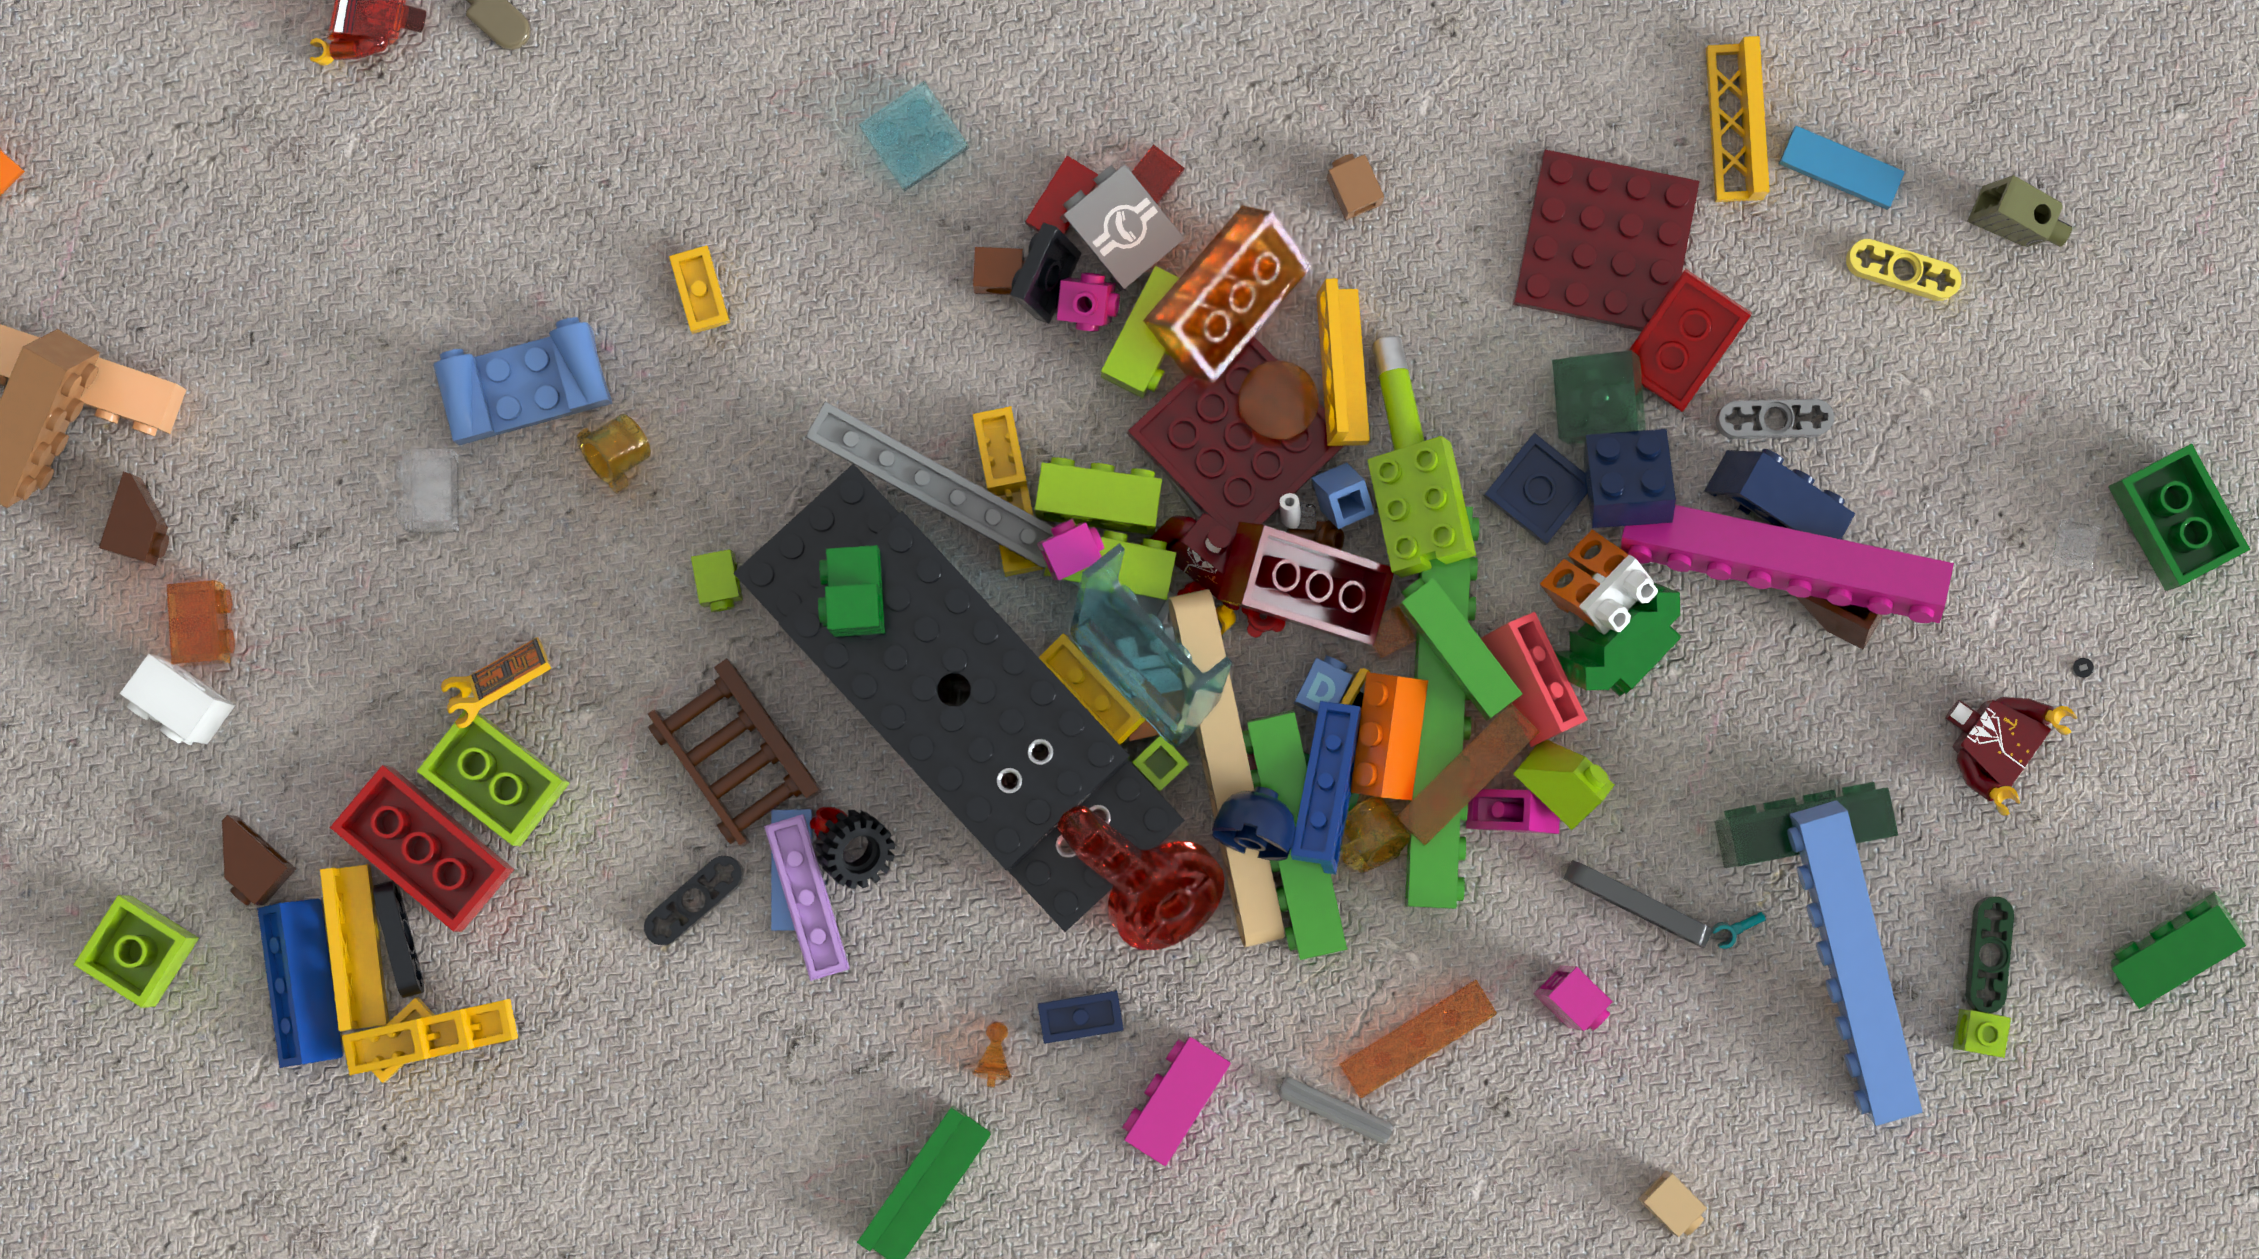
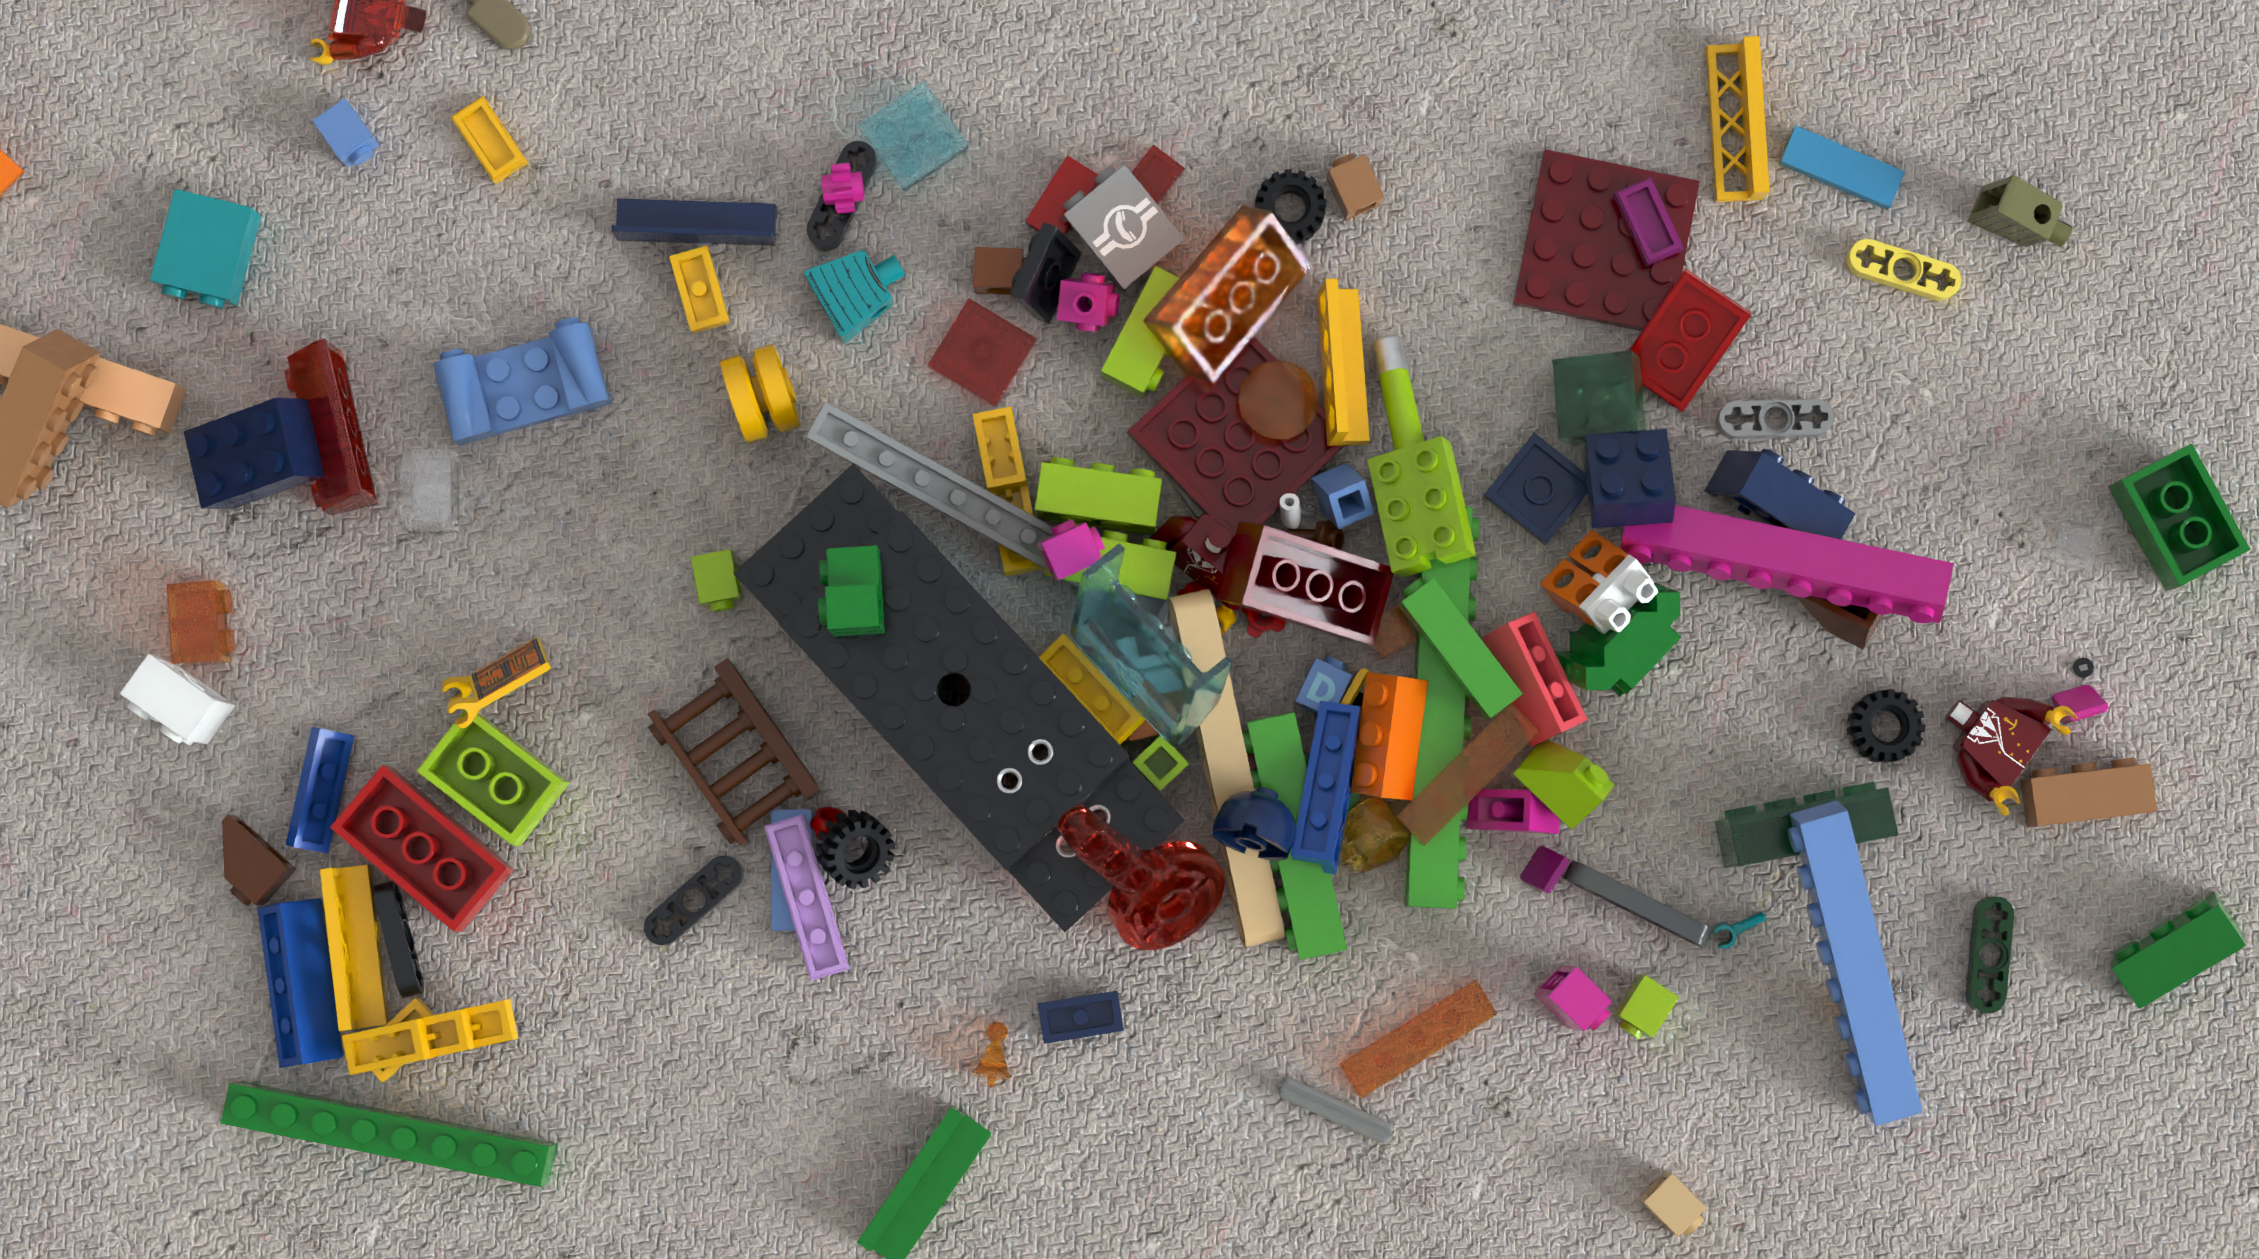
lime brick [73,895,199,1008] -> none
reddish brown slope [99,471,169,566] -> none
clear yellow piece [576,414,651,494] -> none
dark pink brick [1122,1036,1231,1167] -> none
lime brick [1953,1009,2011,1058] -> none
none -> teal brick [150,189,261,309]
none -> dark blue brick [184,397,325,509]
none -> green brick [220,1081,557,1187]
none -> clear red slope [285,338,378,516]
none -> blue plate [285,727,354,853]
none -> medium blue brick [312,98,380,167]
none -> yellow tile [450,96,528,184]
none -> dark blue panel [611,199,777,246]
none -> yellow wheel [720,343,801,444]
none -> teal torso [804,250,906,344]
none -> black beam [807,141,877,251]
none -> dark pink gear [821,162,865,214]
none -> clear red plate [928,298,1037,408]
none -> black tyre [1254,169,1327,246]
none -> magenta slope [1520,846,1570,894]
none -> magenta tile [1613,177,1684,267]
none -> lime brick [1613,974,1679,1040]
none -> black tyre [1847,689,1926,763]
none -> medium nougat brick [2020,757,2158,828]
none -> dark pink slope [2052,685,2109,724]

